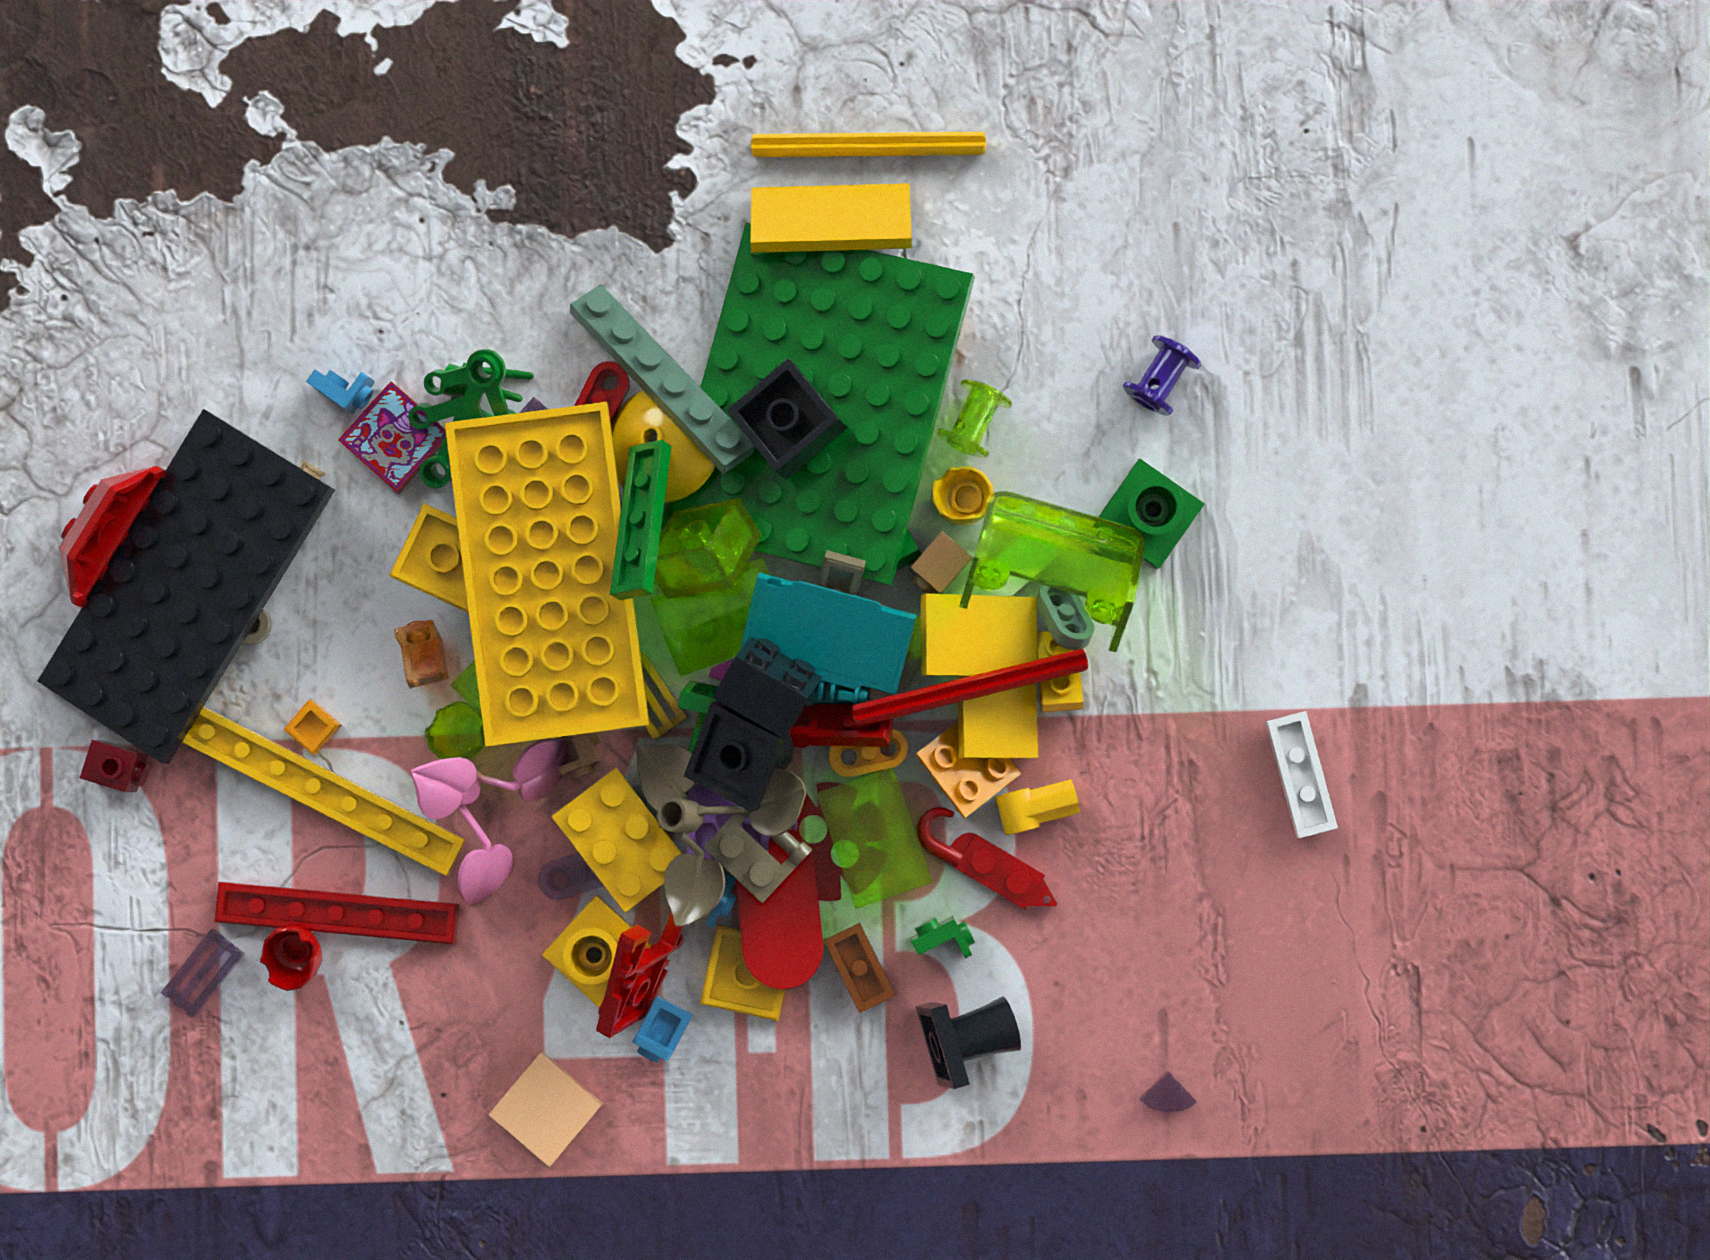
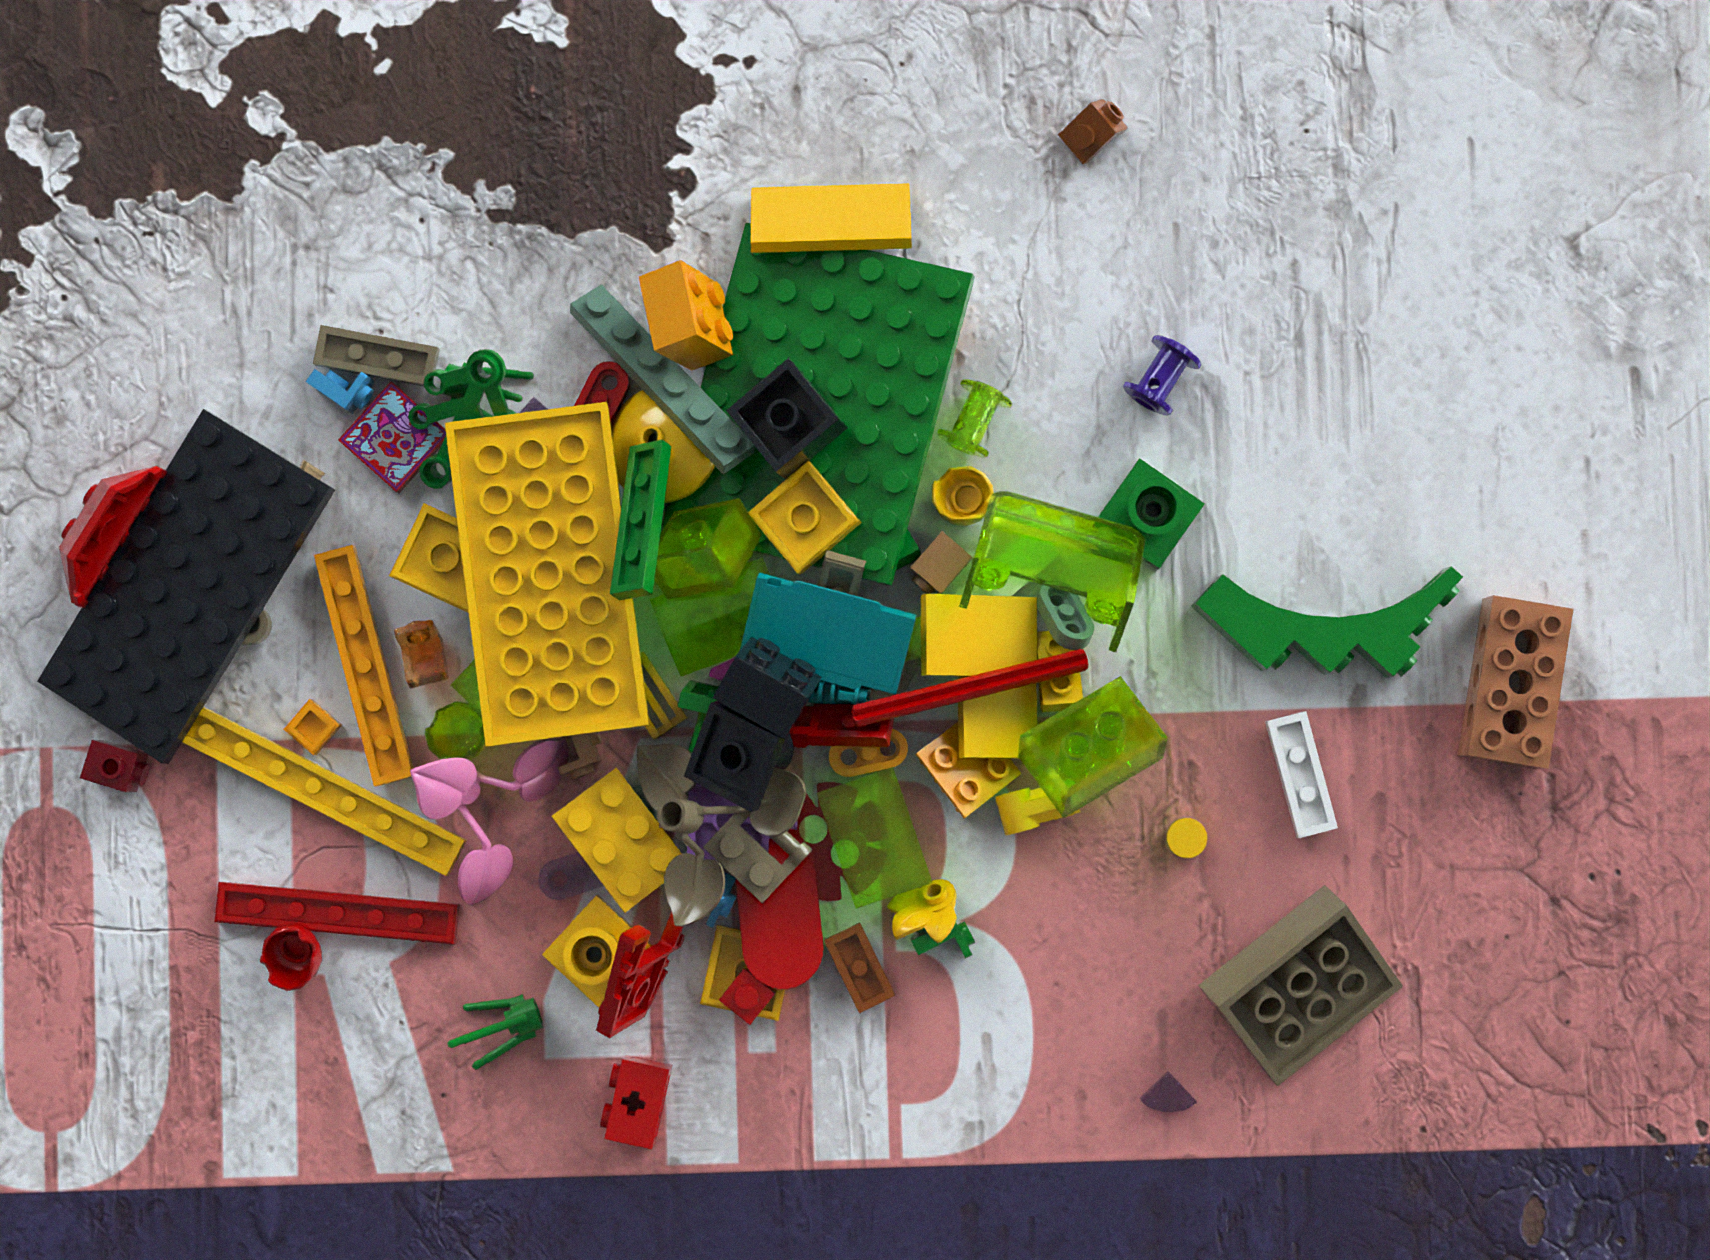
clear purple tile [161,929,245,1018] -> none
light nougat tile [488,1051,603,1167] -> none
dark azure bracket [632,995,693,1063] -> none
yellow axle [751,132,986,157] -> none
black plant [916,996,1021,1089] -> none
red plate [917,807,1057,910] -> none
none -> dark tan plate [313,325,440,386]
none -> light orange plate [314,545,414,787]
none -> green plant [447,994,544,1070]
none -> red brick [600,1055,673,1150]
none -> light orange brick [639,260,733,371]
none -> red plate [719,967,776,1025]
none -> yellow tile [748,460,862,575]
none -> yellow plate [887,879,957,943]
none -> clear neon green brick [1018,676,1168,818]
none -> dark orange bracket [1058,99,1128,164]
none -> yellow tile [1166,818,1207,858]
none -> green arch [1191,566,1463,678]
none -> dark tan slope [1199,885,1403,1086]
none -> nougat brick [1457,595,1574,769]

